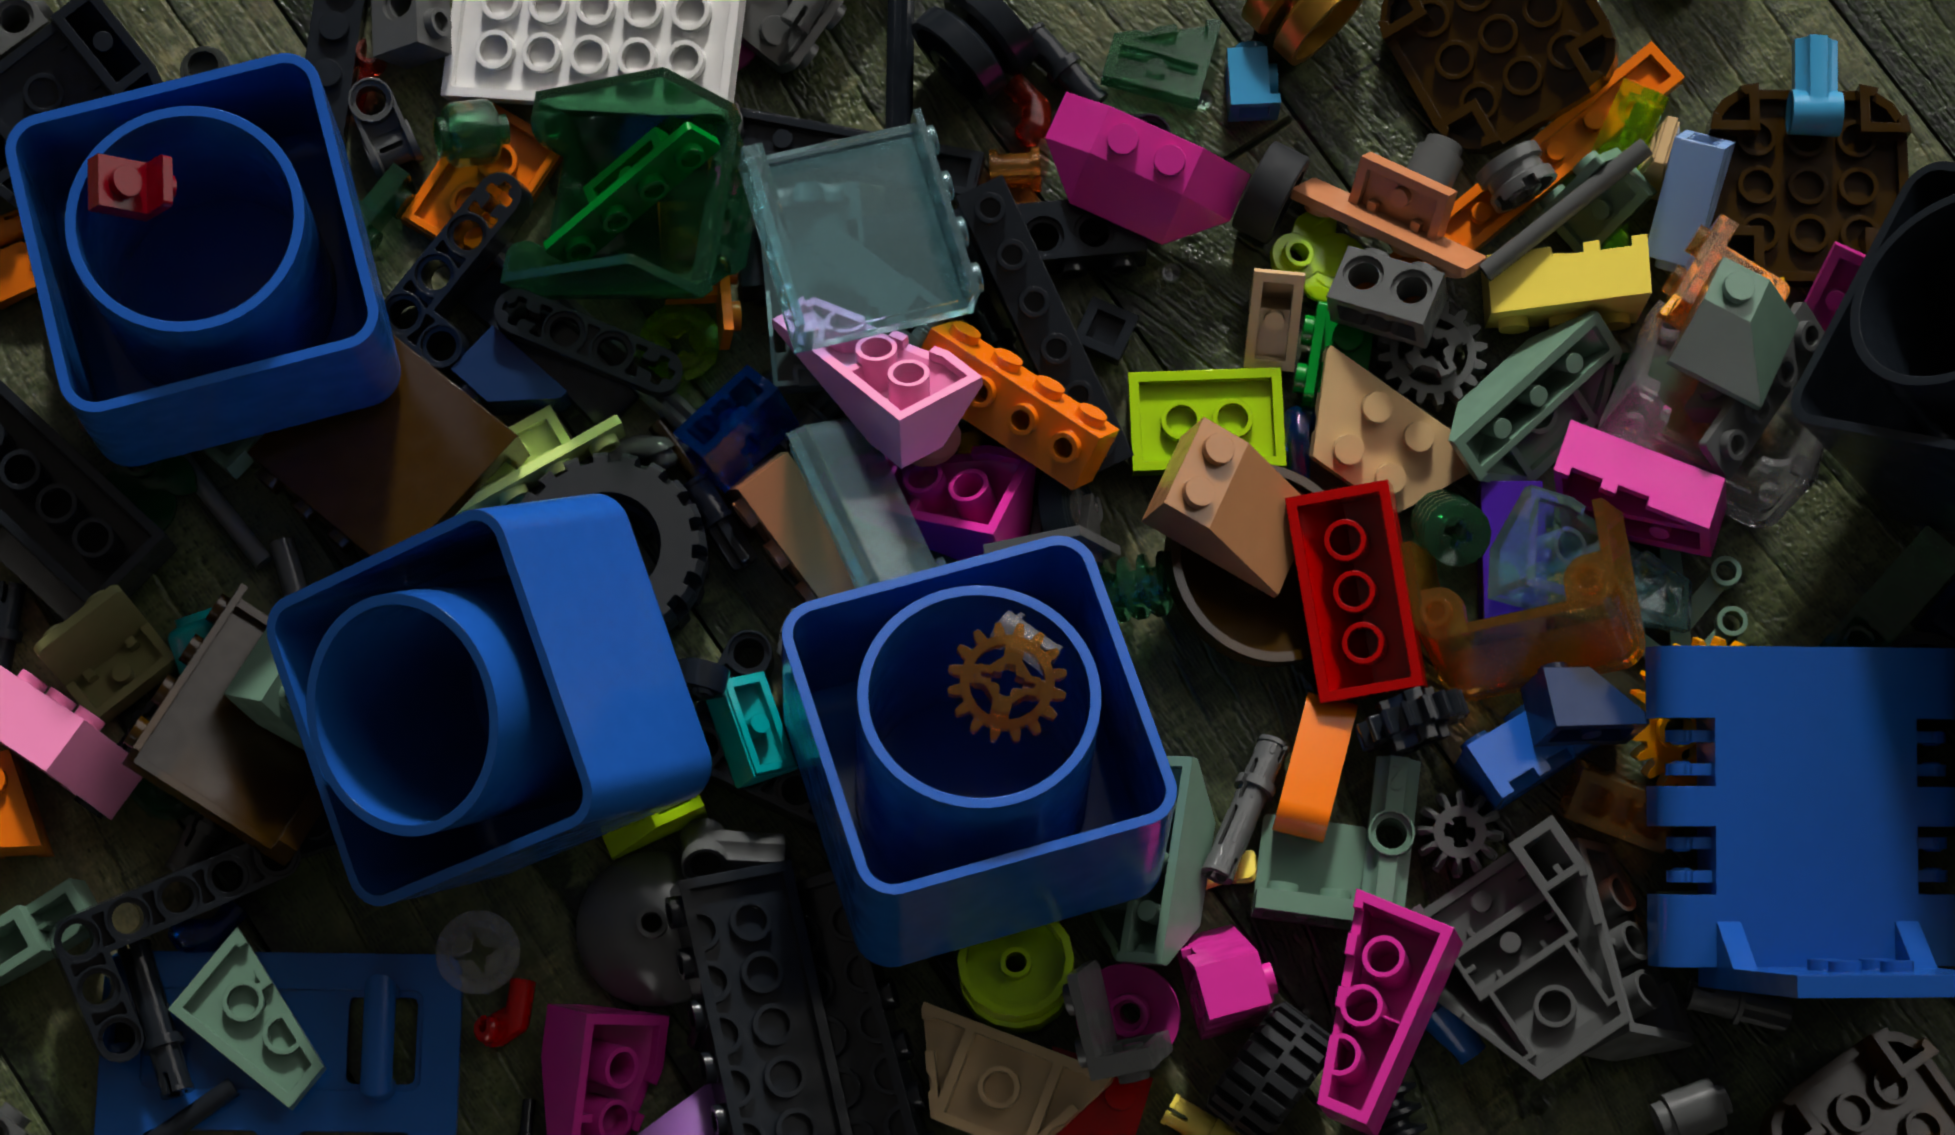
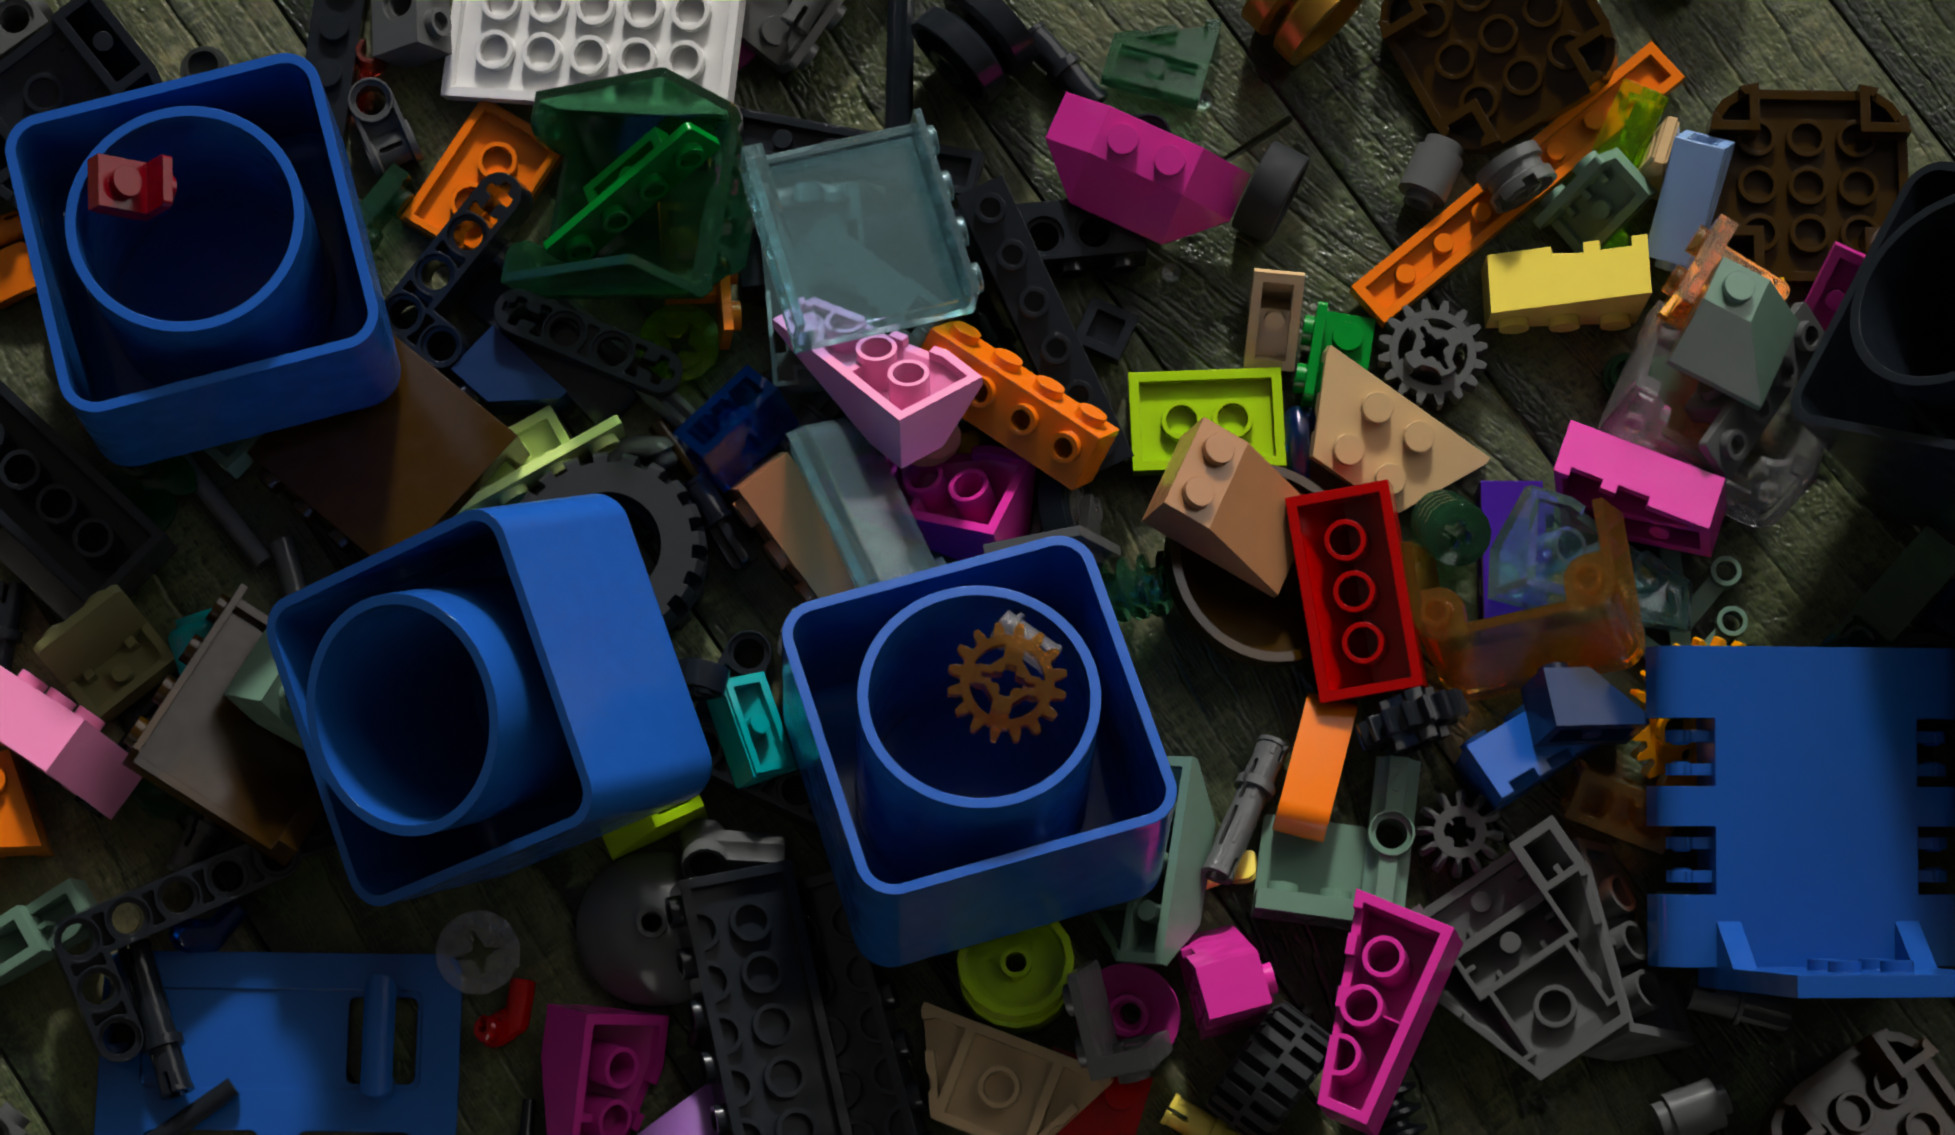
sand green wing [168,927,327,1111] -> none
clear green head [433,99,510,168] -> none
clear orange bush [988,147,1041,192] -> none
clear red arm [1004,73,1052,147] -> none
dark azure brick [1224,41,1281,122] -> none
lime plate [1270,212,1364,302] -> none
nougat bracket [1290,151,1486,278] -> none
dark grey brick [1326,245,1448,349] -> none
blue cone [1425,1002,1486,1064] -> none
sand green wedge [1448,310,1623,482] -> none
dark grey bar [1479,139,1652,281] -> none
dark azure piece [1785,34,1845,137] -> none

